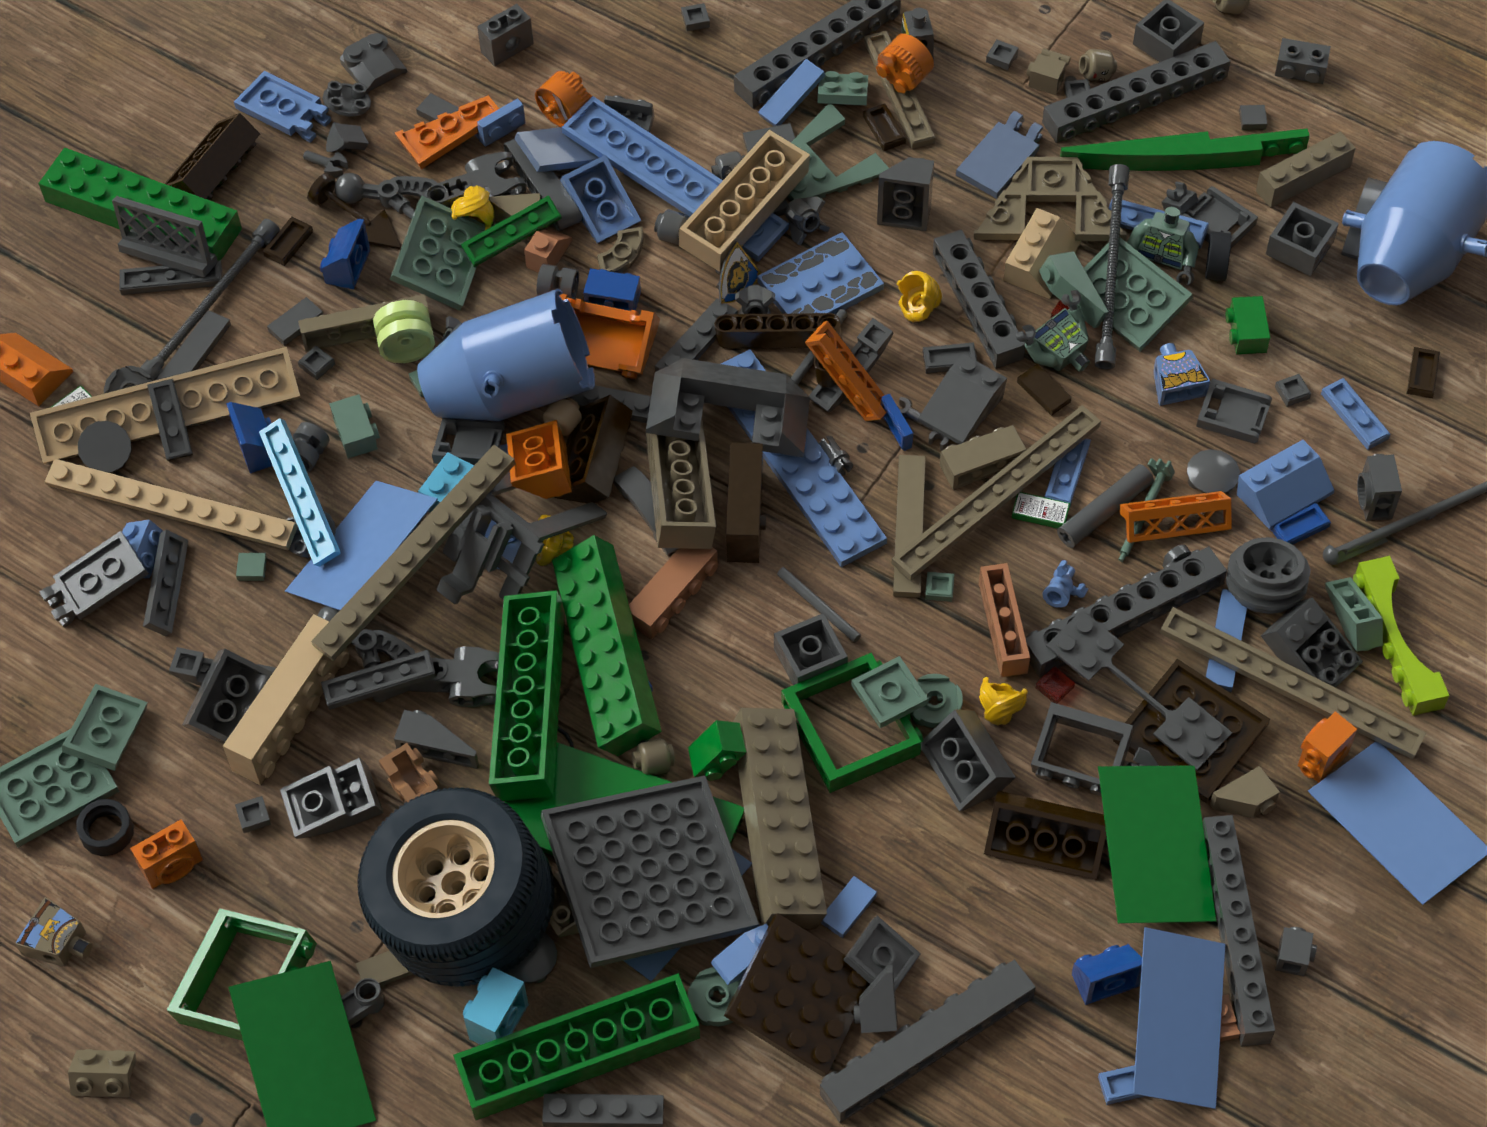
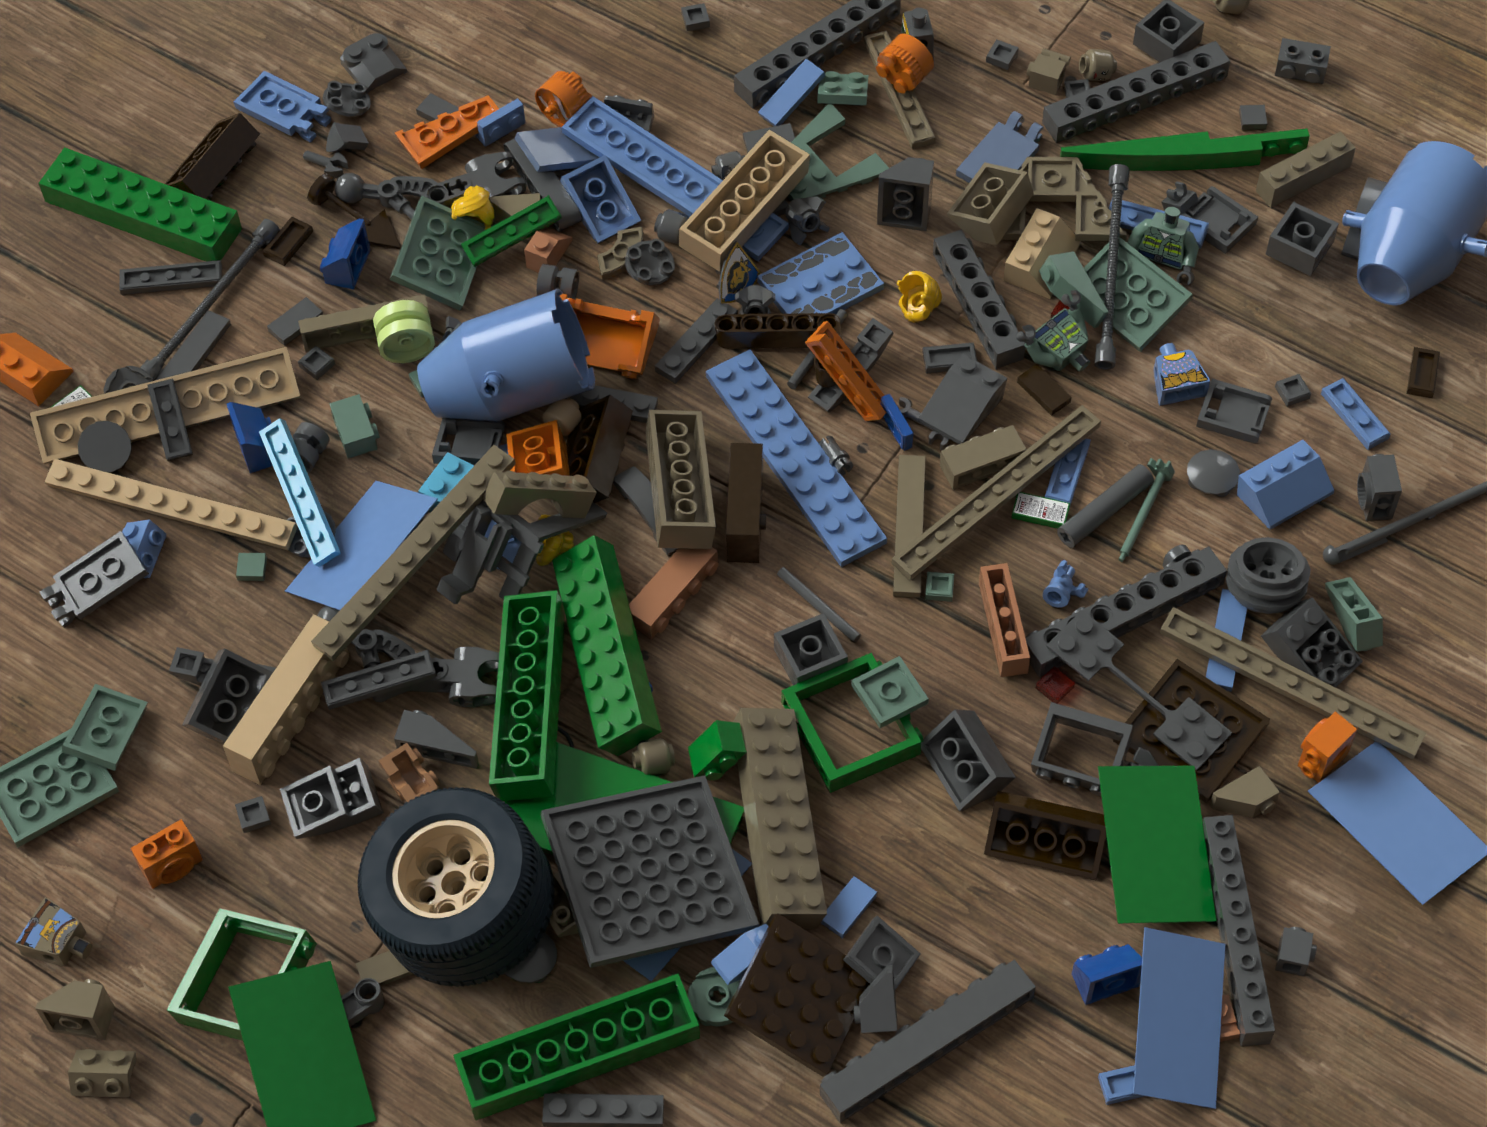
black tyre [76,799,134,856] -> none
dark grey fence [112,196,218,278] -> none
dark grey plate [143,530,189,636] -> none
medium azure brick [463,968,529,1045] -> none
dark grey brick [477,4,534,67] -> none
blue brick [583,268,641,311] -> none
dark grey slope [646,358,810,457] -> none
dark brown tile [863,103,906,151] -> none
sand green plate [910,674,963,728] -> none
yellow hair [979,677,1028,726] -> none
orange fence [1120,491,1232,543] -> none
black tyre [1205,231,1232,281] -> none
green brick [1226,296,1270,355] -> none
blue tile [1271,503,1331,545] -> none
lime arch [1353,556,1449,716] -> none
none -> dark tan slope [35,979,115,1040]
none -> dark tan arch [483,471,597,518]
none -> dark grey dish [625,239,675,285]
none -> dark tan slope [947,163,1034,245]

